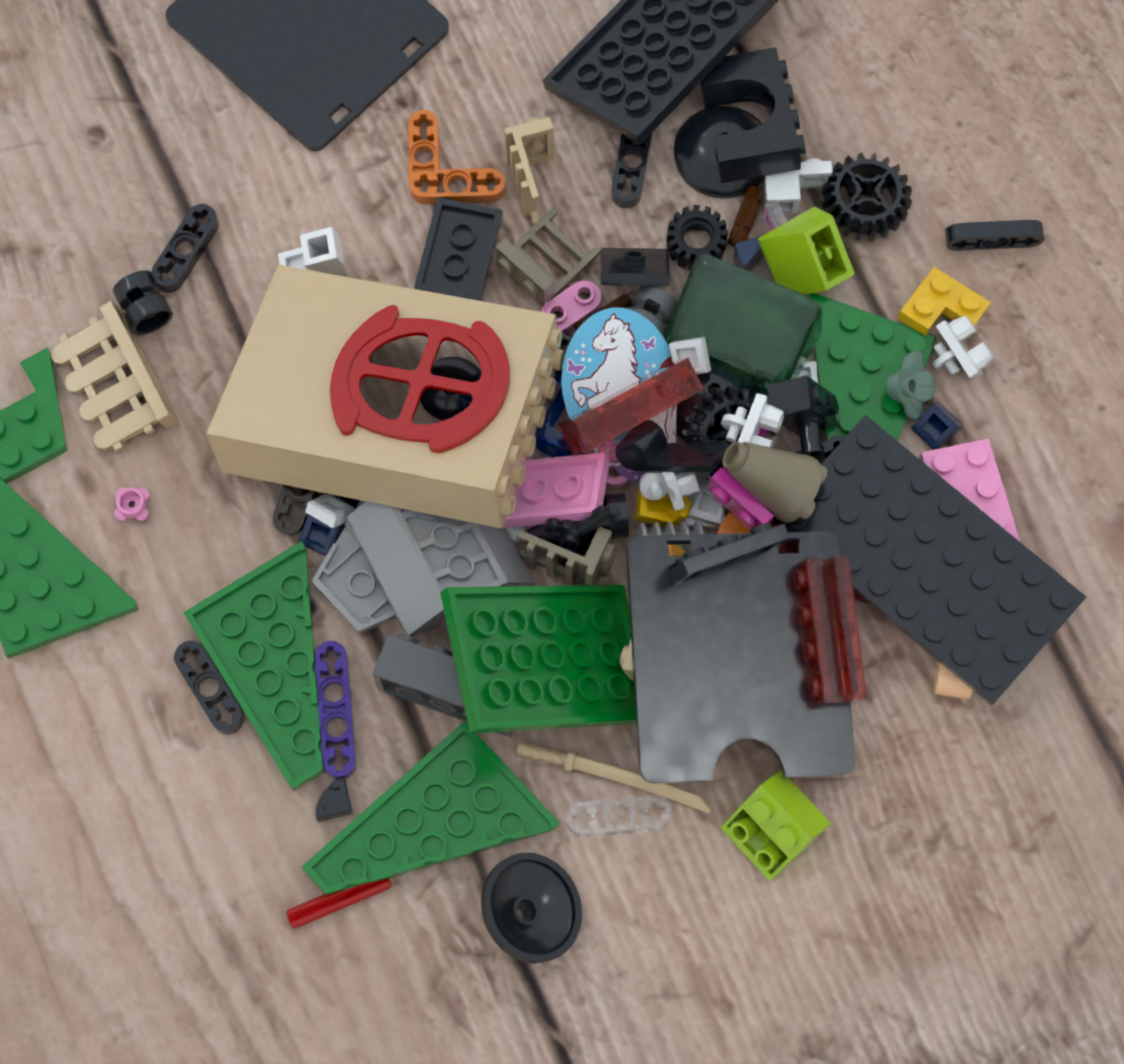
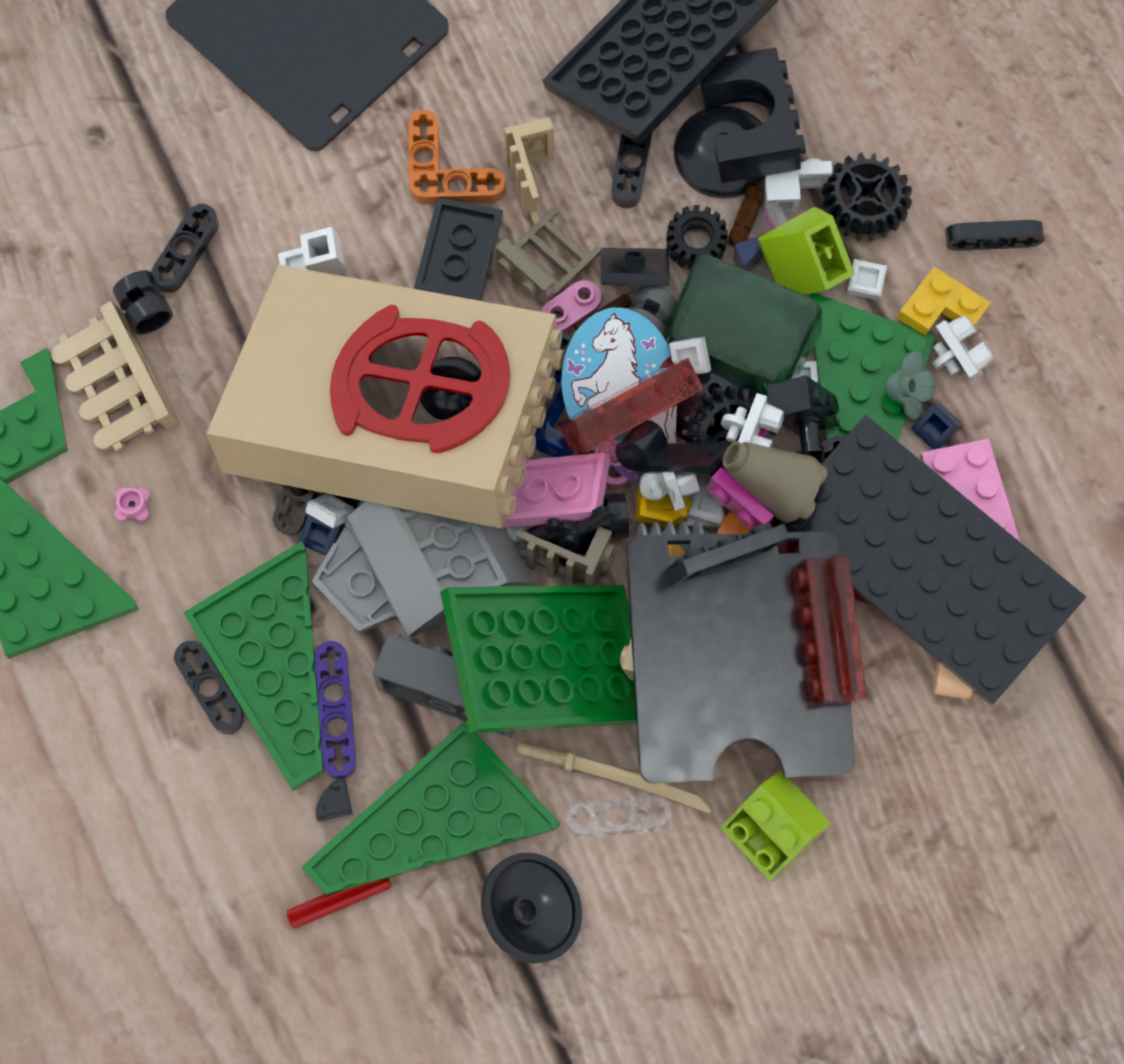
none -> white tile [846,259,887,301]

